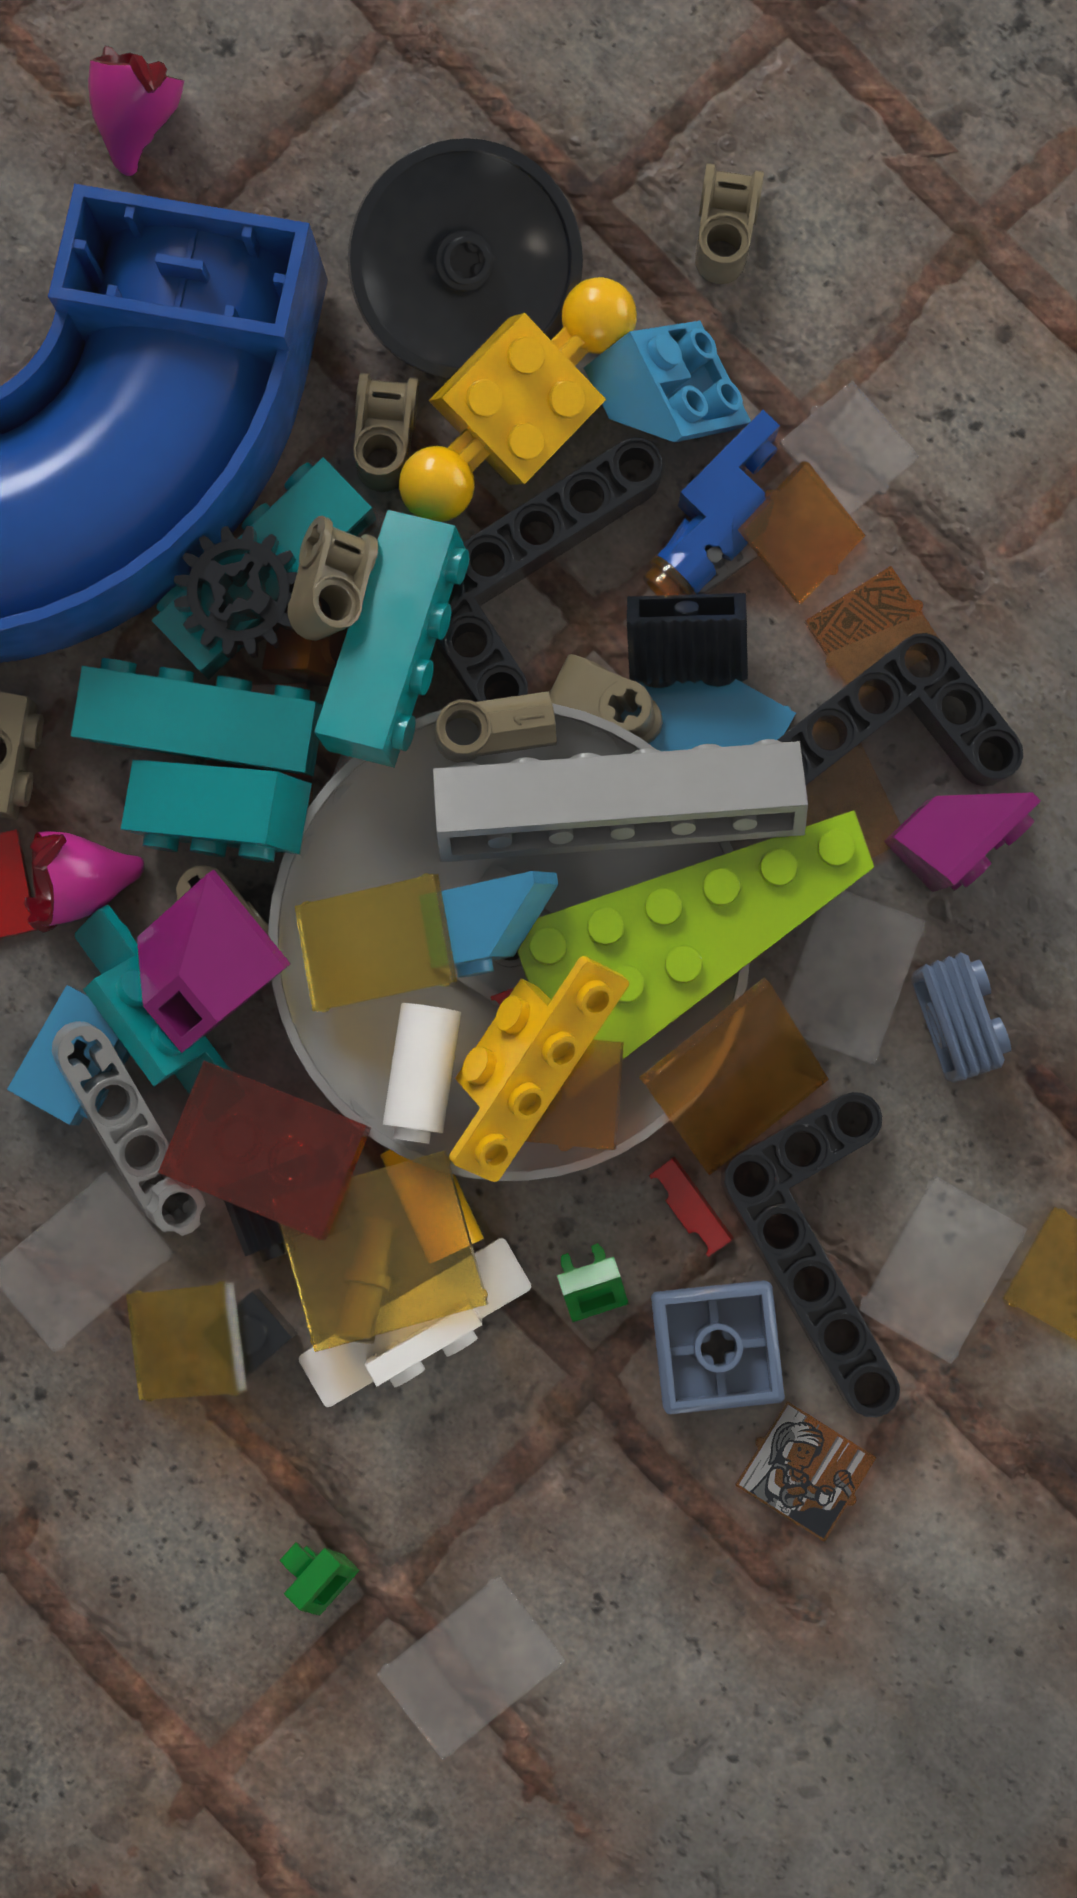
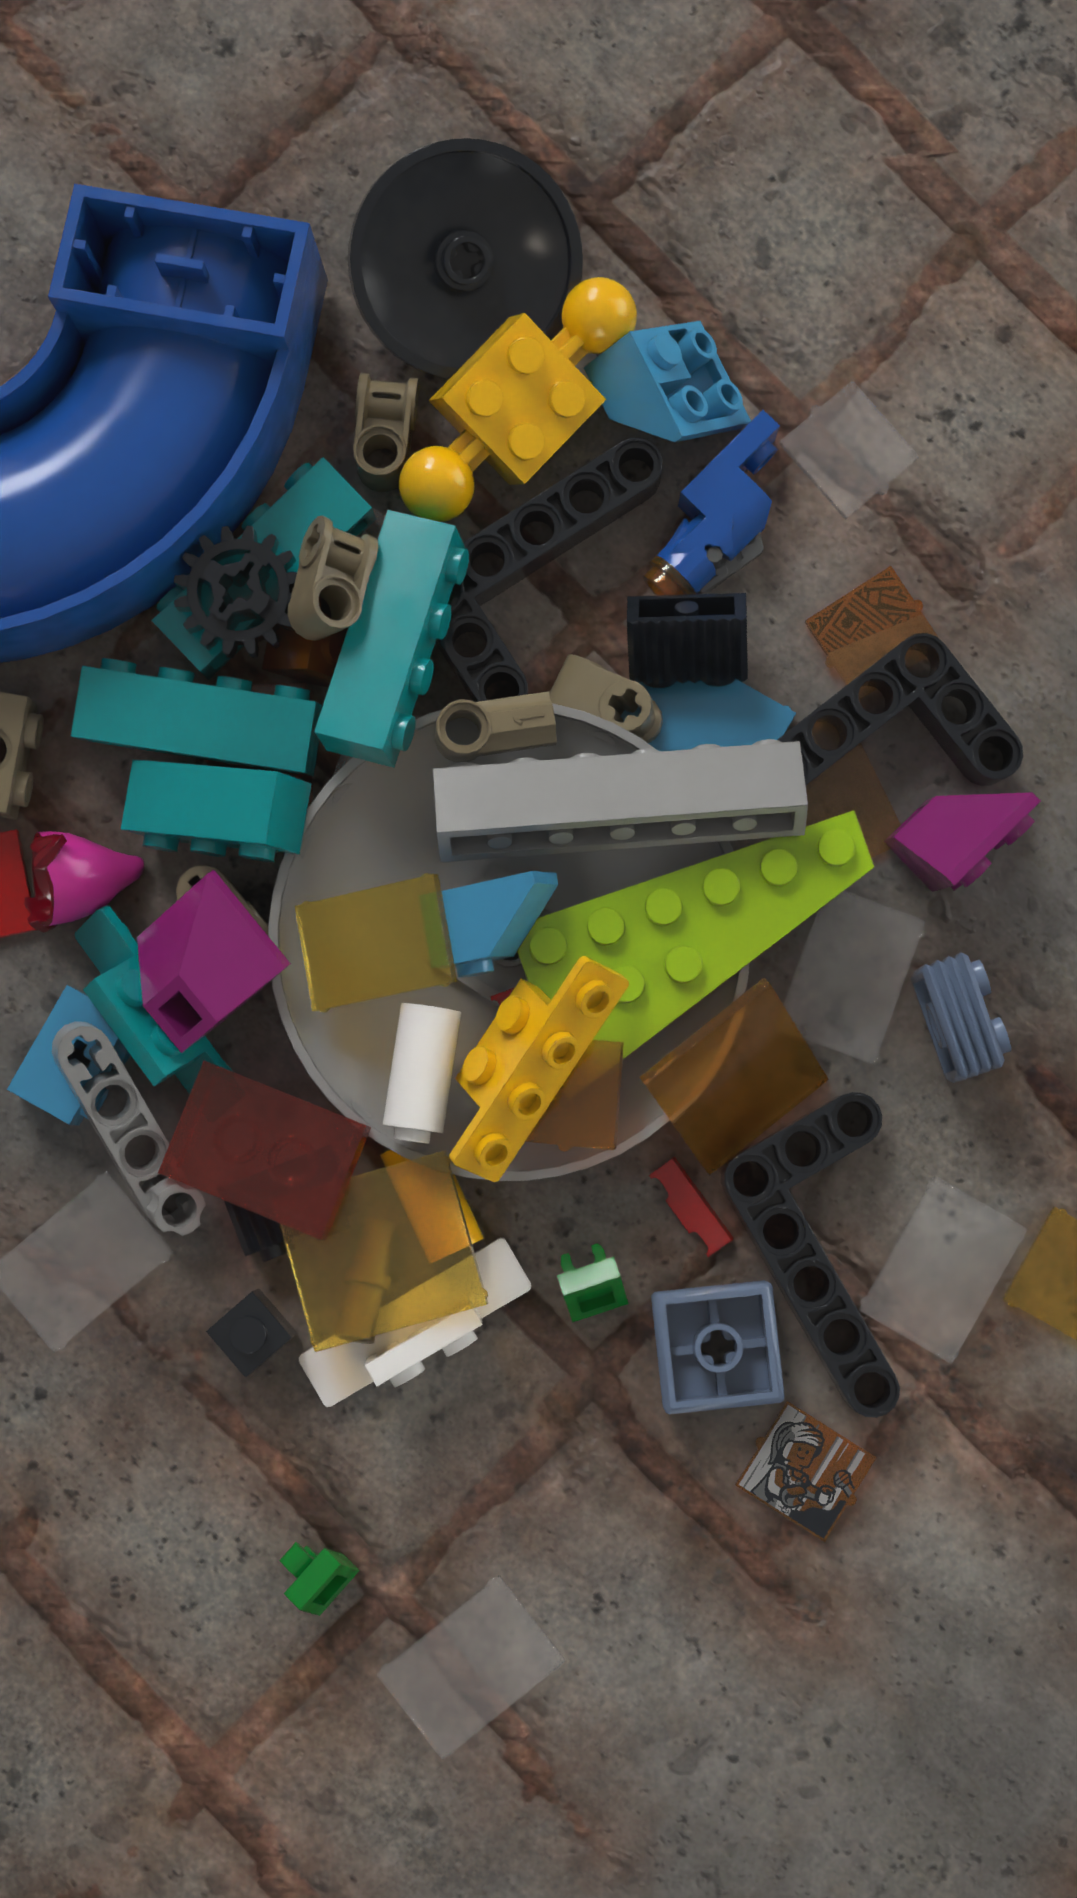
dark pink hat [88,45,184,176] -> none
clear yellow piece [126,1281,247,1402] -> none
dark tan piece [695,163,764,284] -> none
clear orange piece [738,461,866,604] -> none

